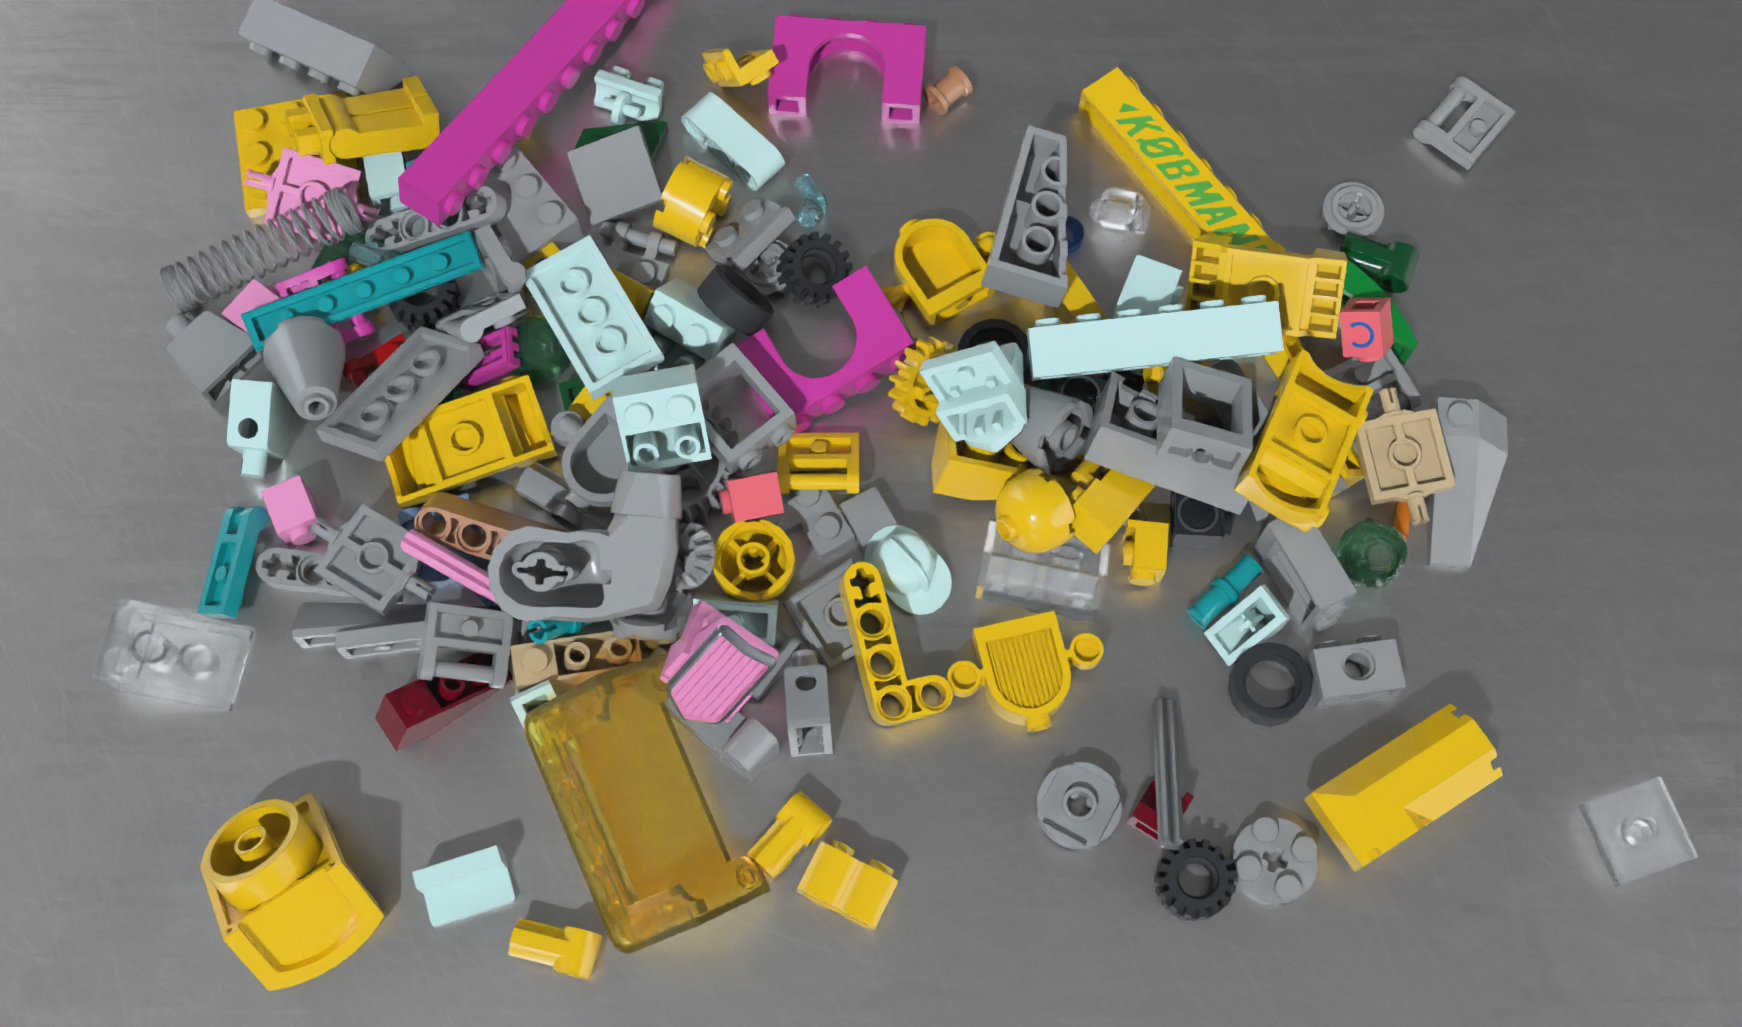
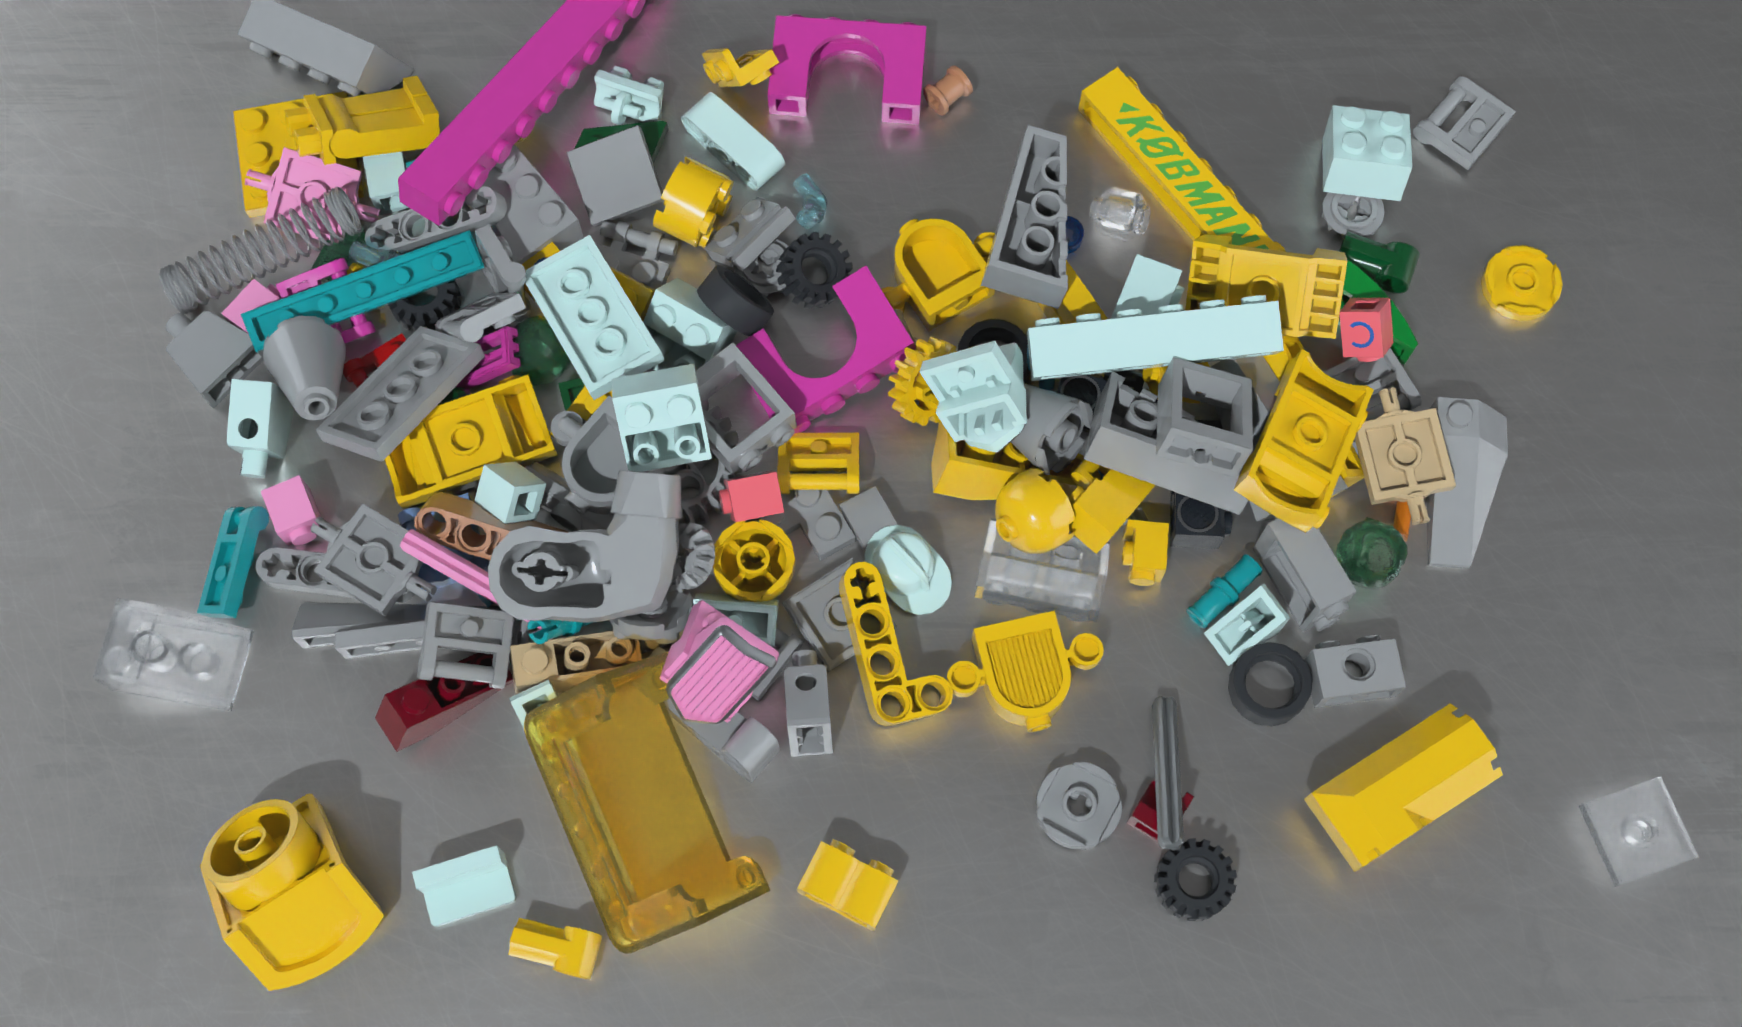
yellow piece [747,790,833,880] -> none
light grey plate [1230,817,1318,906] -> none
none -> light aqua brick [474,461,547,524]
none -> light aqua brick [1322,105,1412,201]
none -> yellow tile [1481,245,1563,321]

